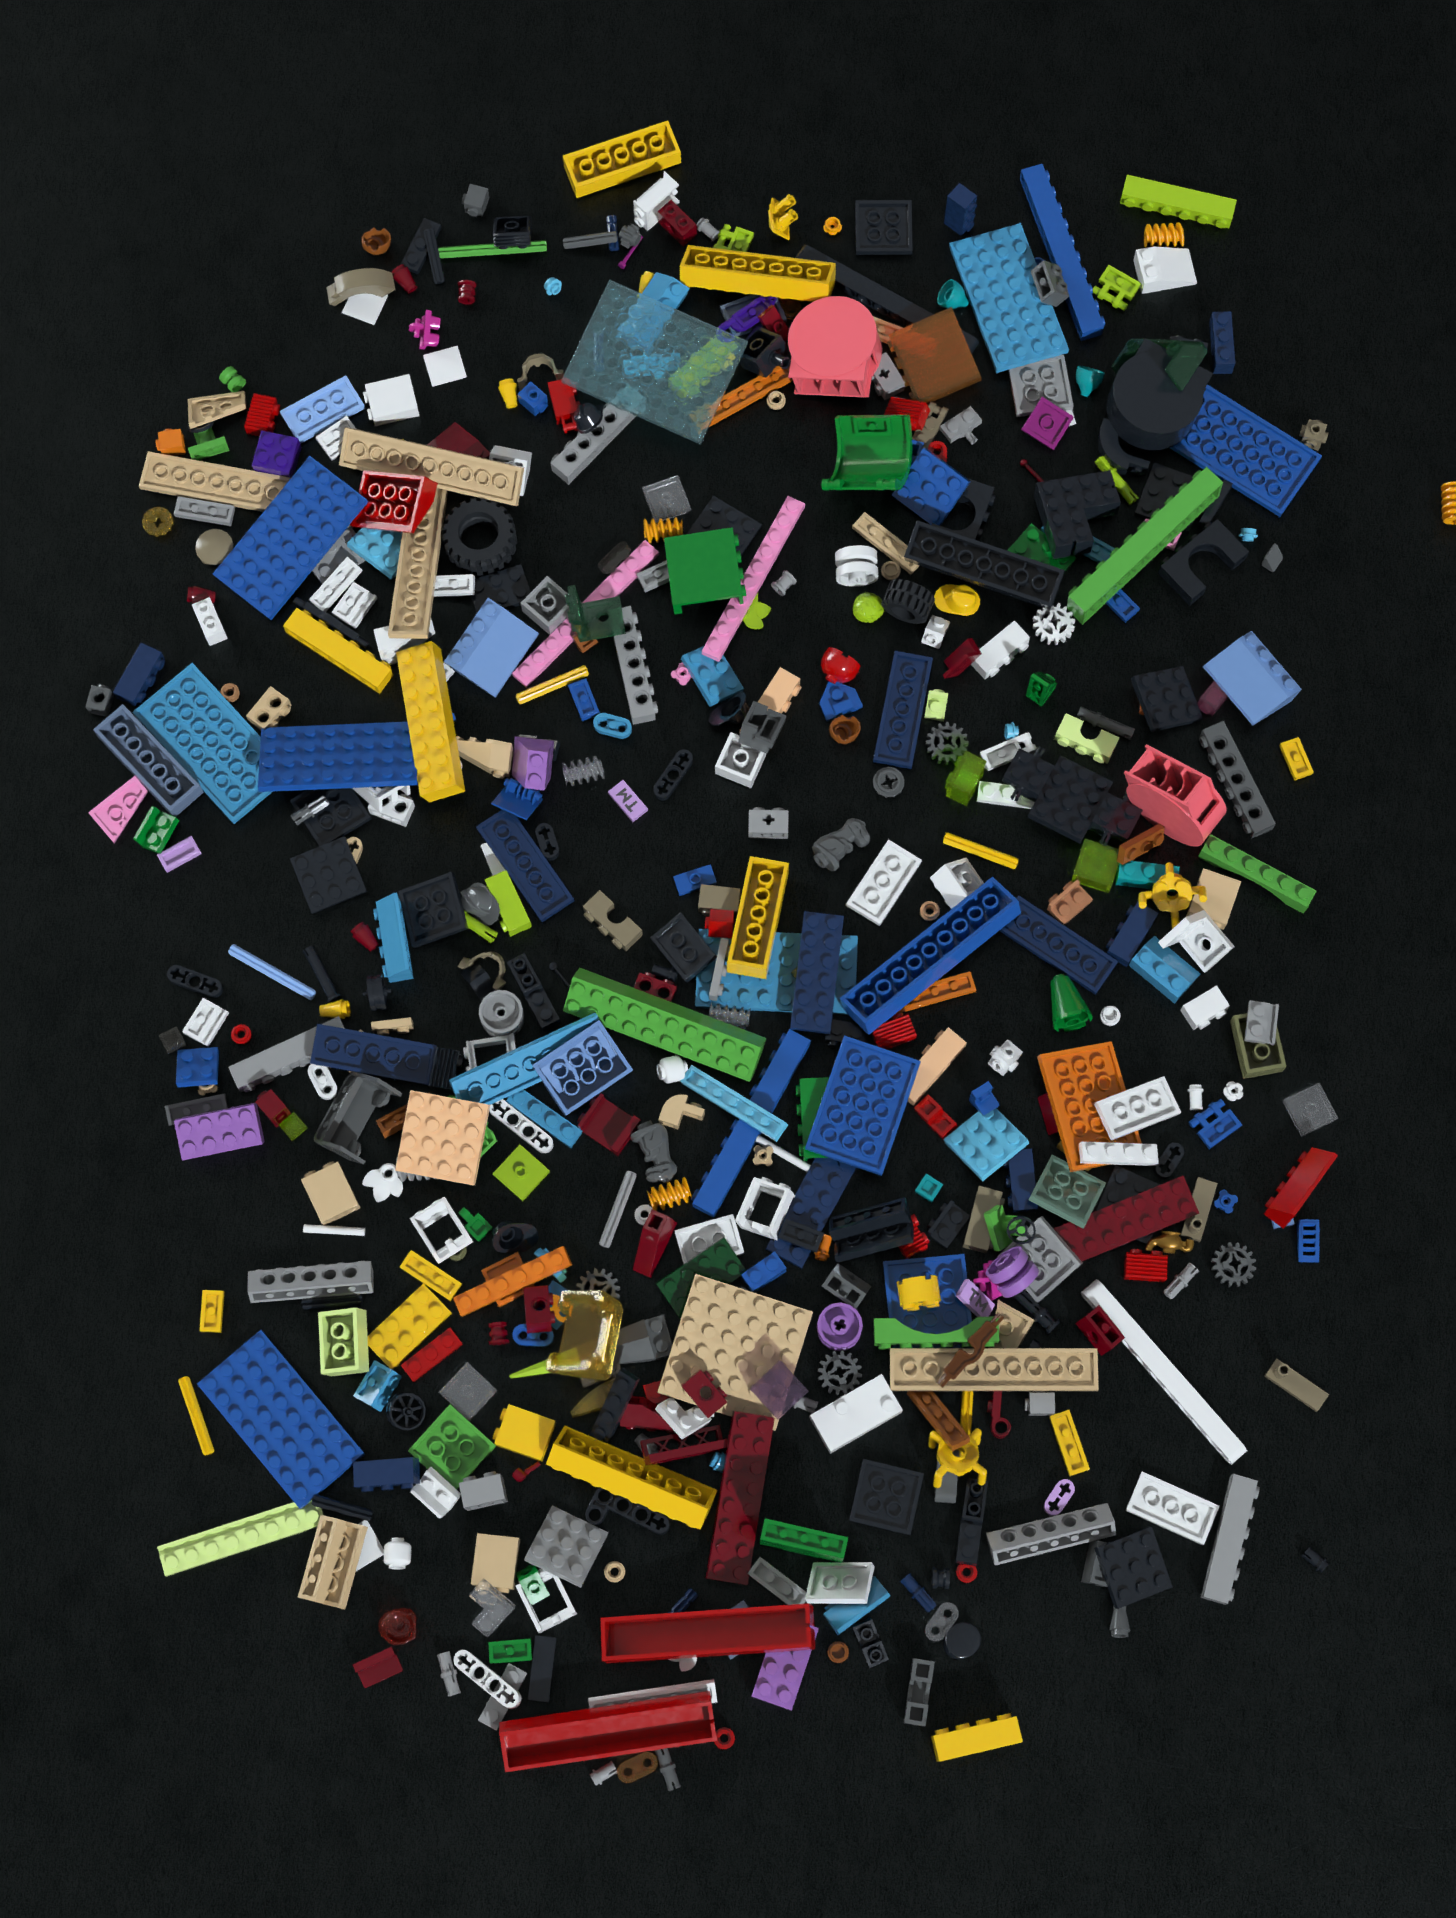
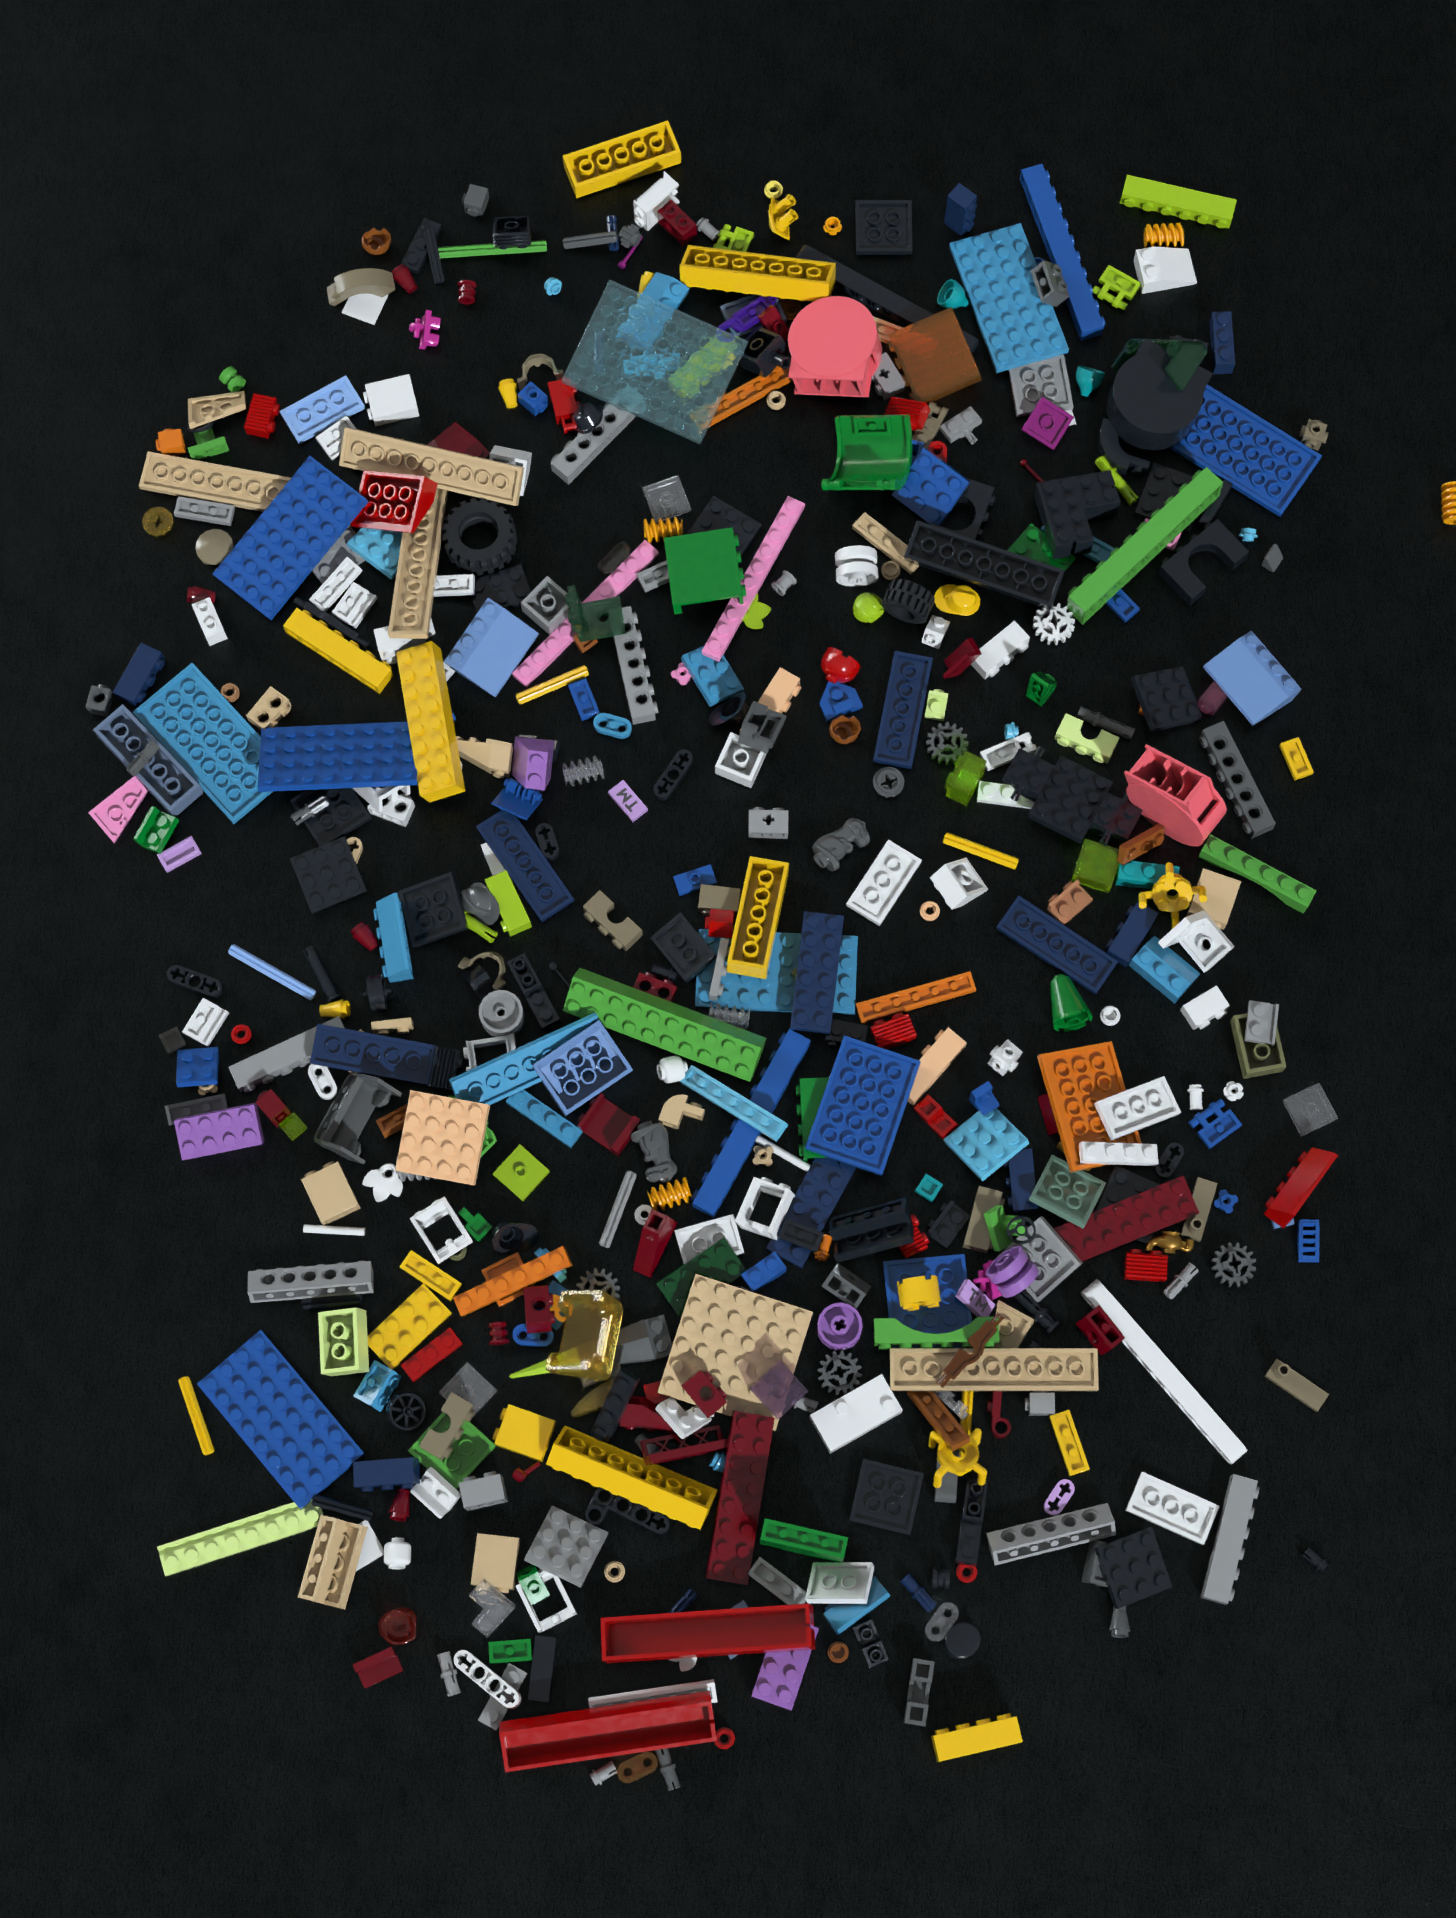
yellow plate [200,1290,224,1333] -> none
dark purple brick [252,431,302,478] -> none
white sticker [423,346,467,387] -> none
white beam [489,1099,553,1153] -> none
blue brick [840,877,1021,1035] -> none
none -> dark grey axle [126,740,160,776]
none -> dark red cone [389,1489,410,1522]
none -> dark tan arch [419,1392,475,1461]
none -> light yellow plate [764,181,783,199]
none -> clear plate [935,1391,968,1420]

